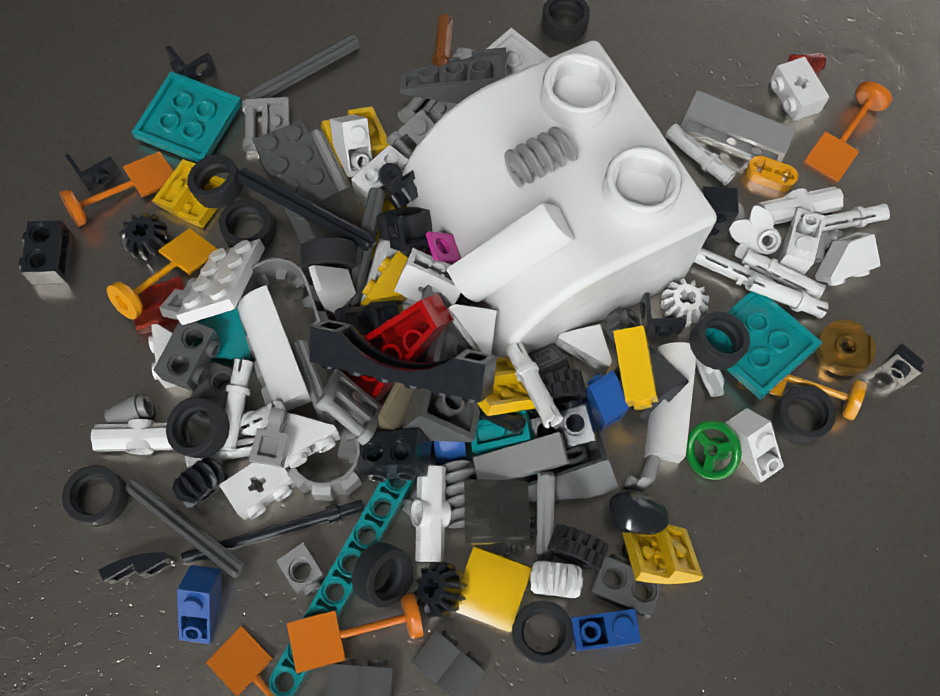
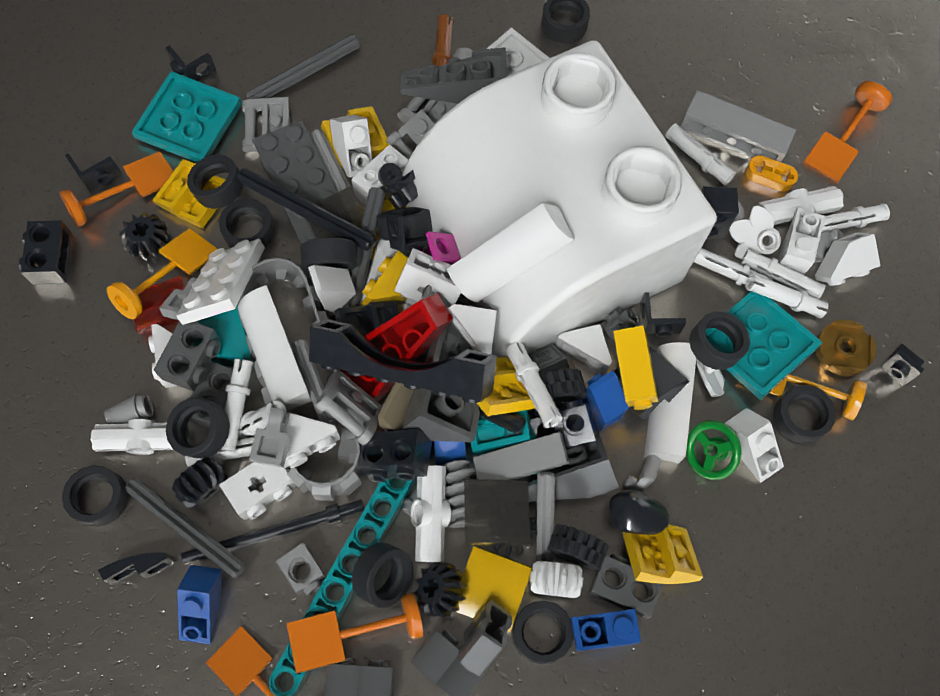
light grey piece [504,126,576,188] -> none
white gear [660,278,709,327] -> none
white brick [770,57,830,121] -> none
clear red arm [788,52,827,71] -> none
none -> dark grey brick [458,600,512,676]

